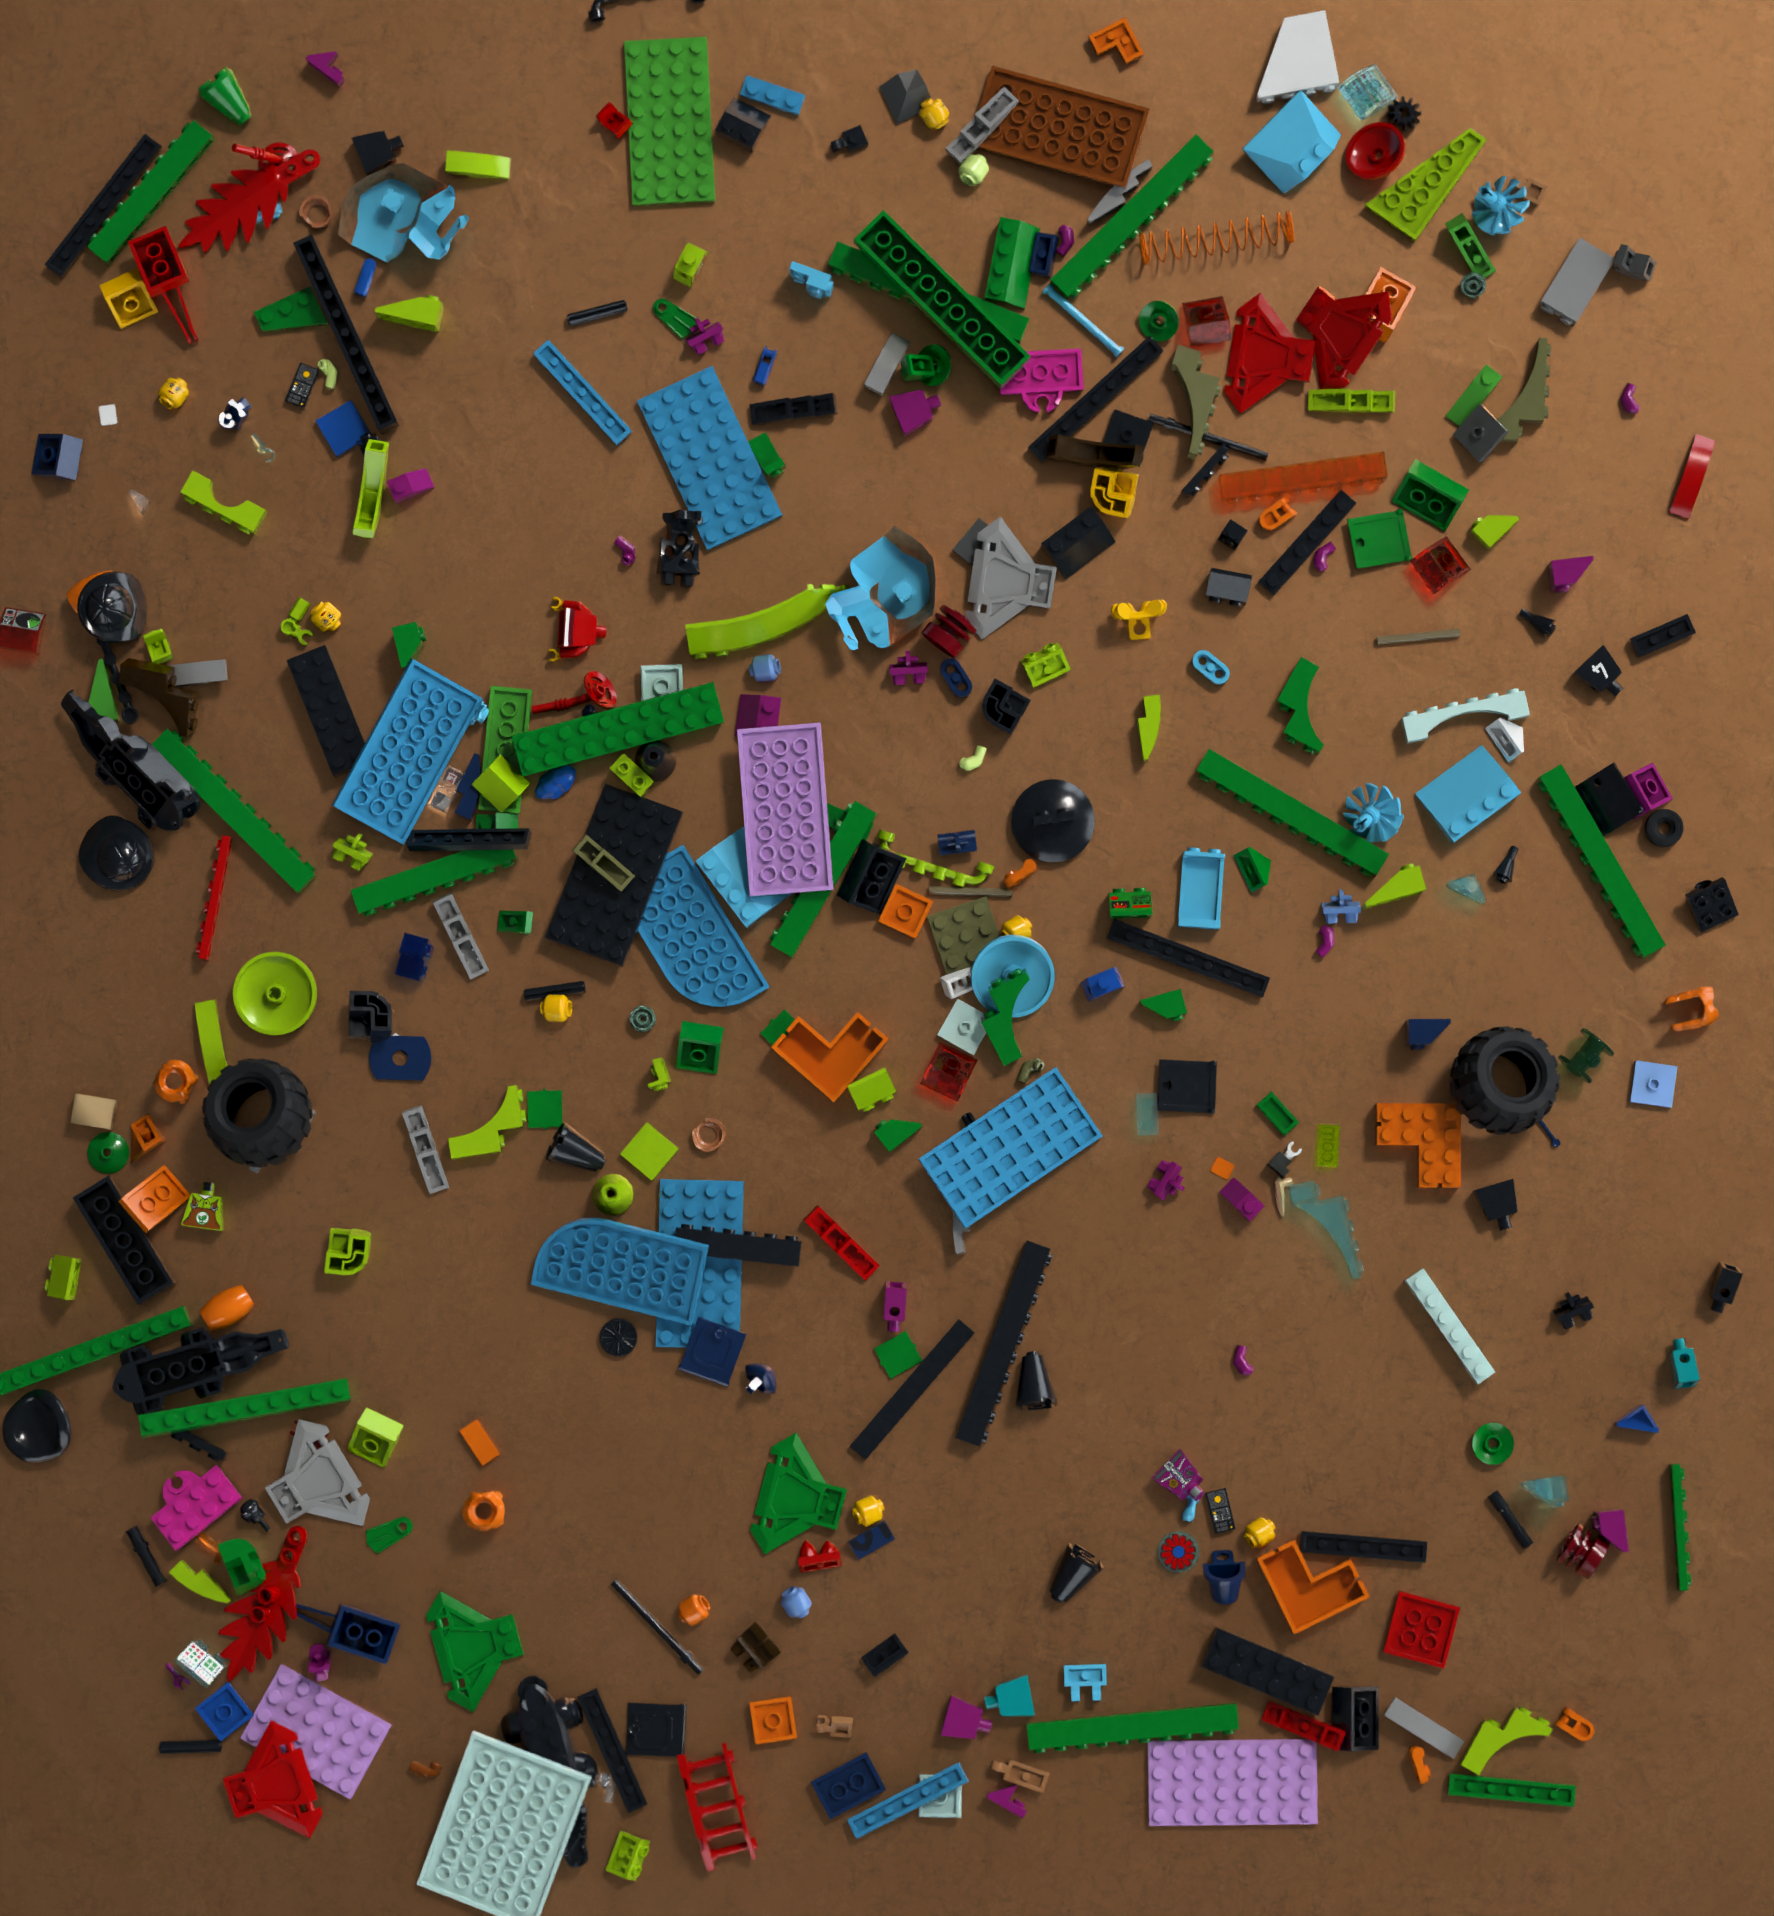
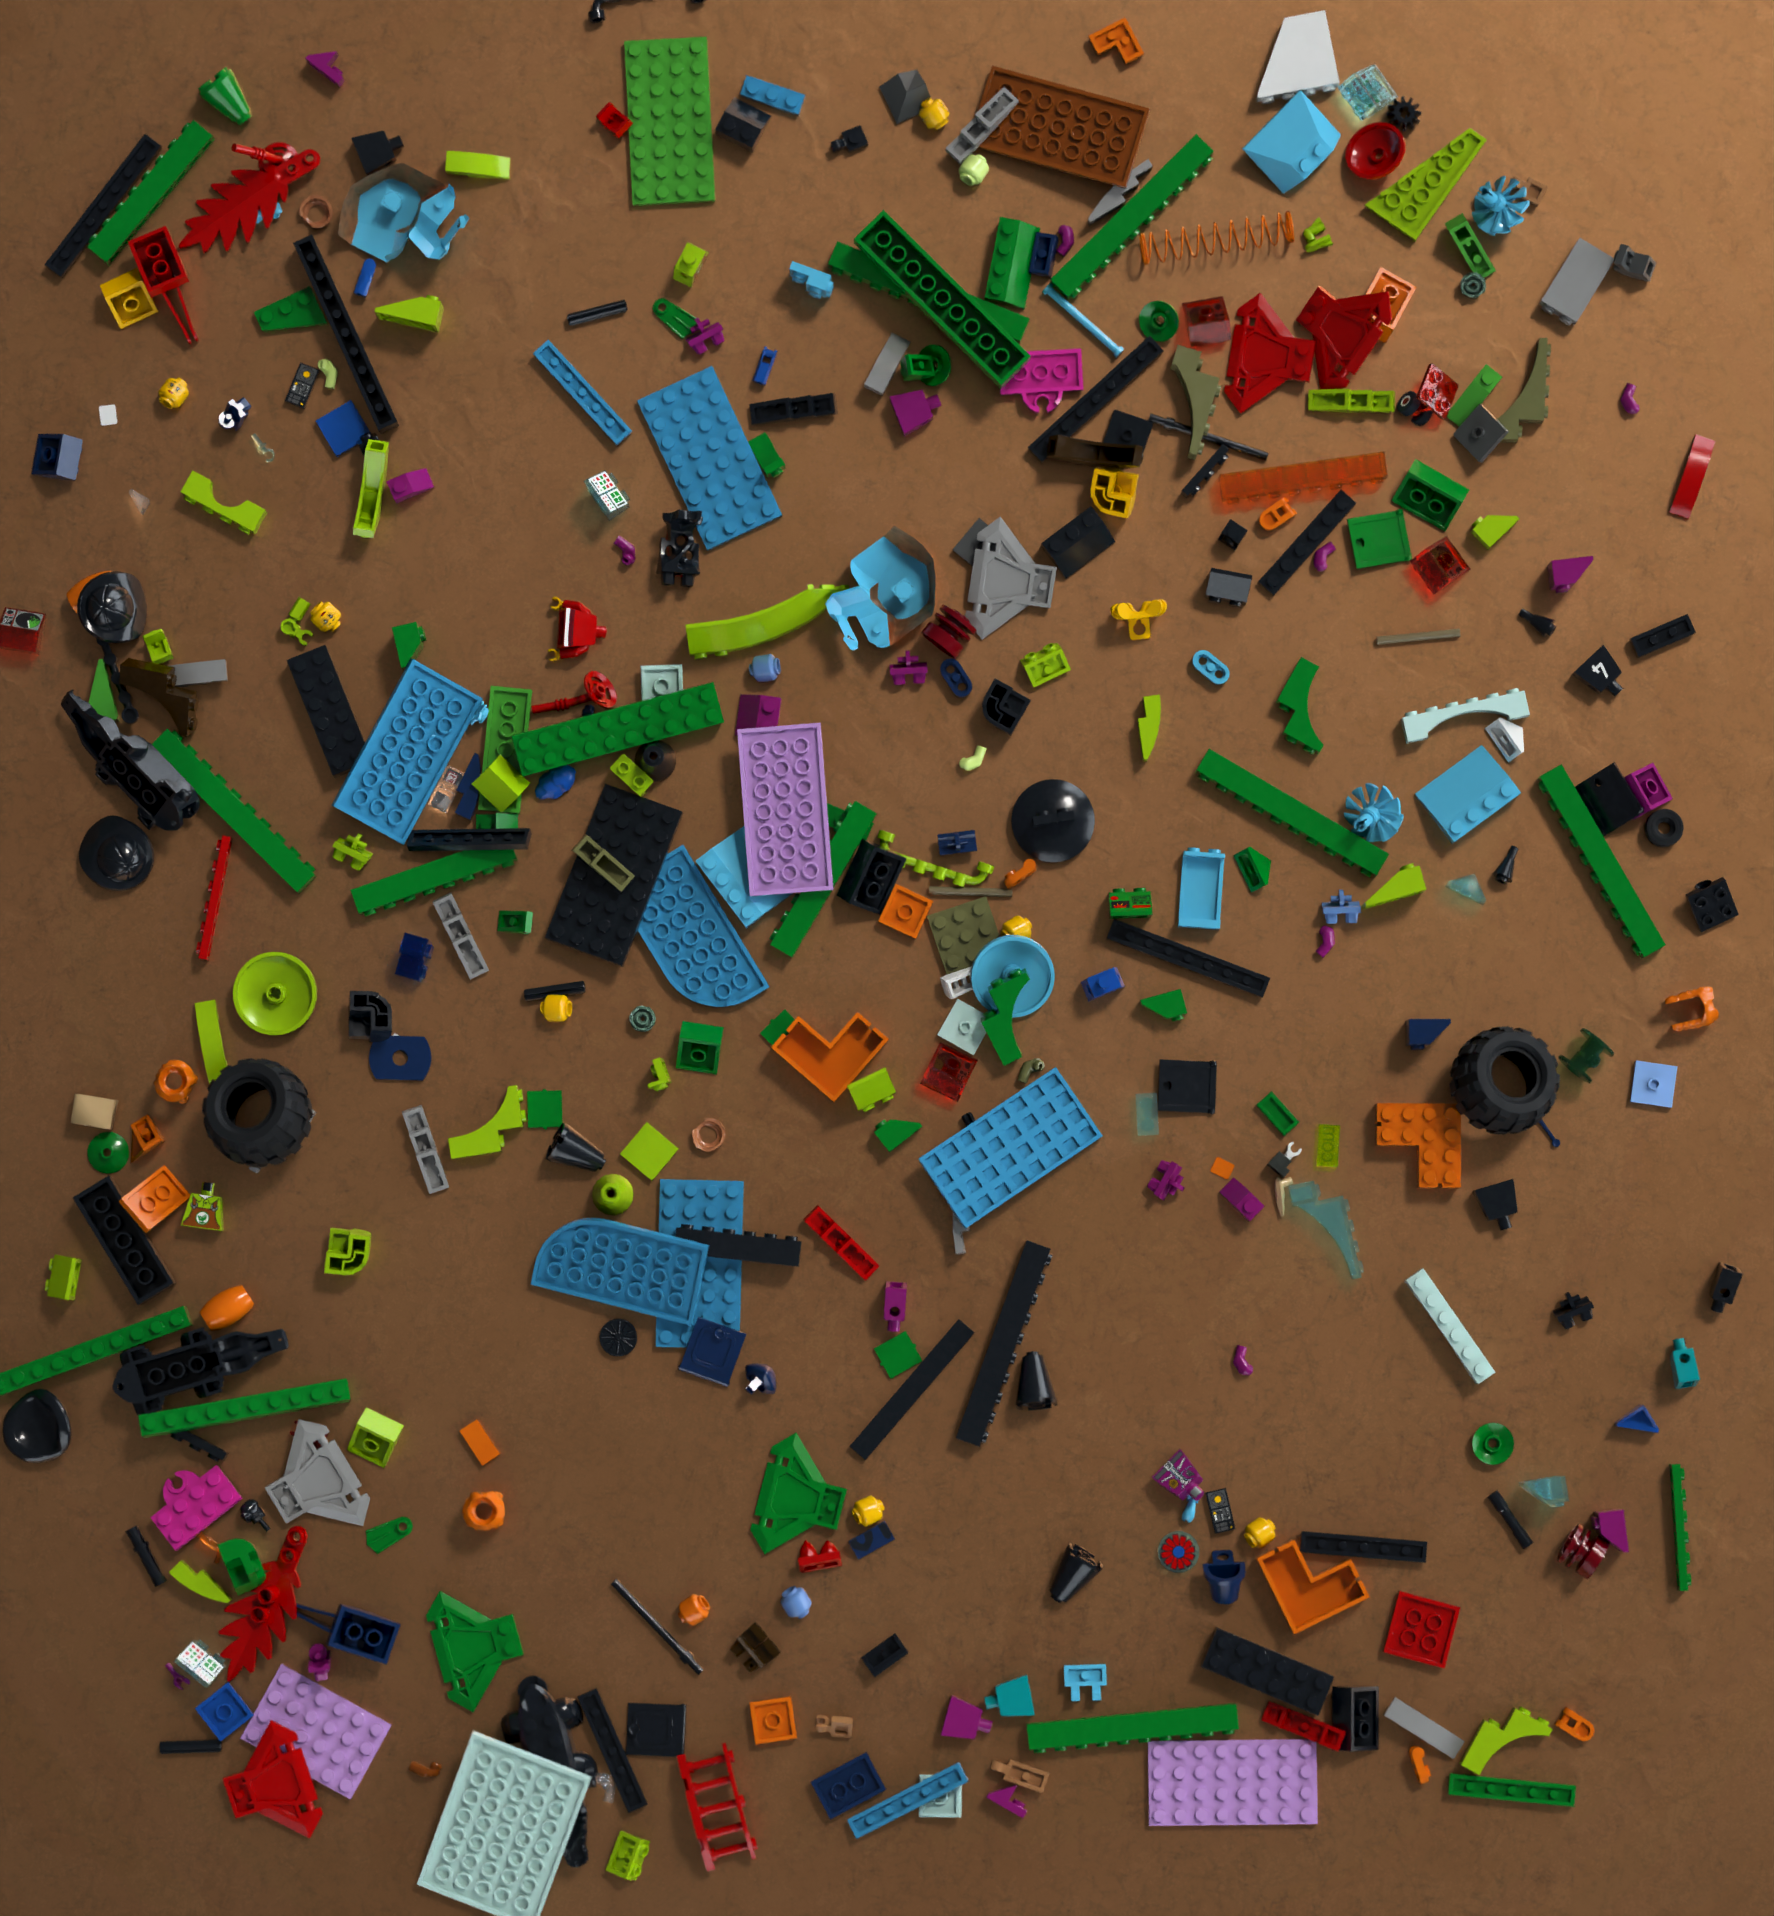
none -> slope [584,470,630,521]
none -> lime piece [1303,217,1333,253]
none -> clear red plate [1397,363,1459,426]

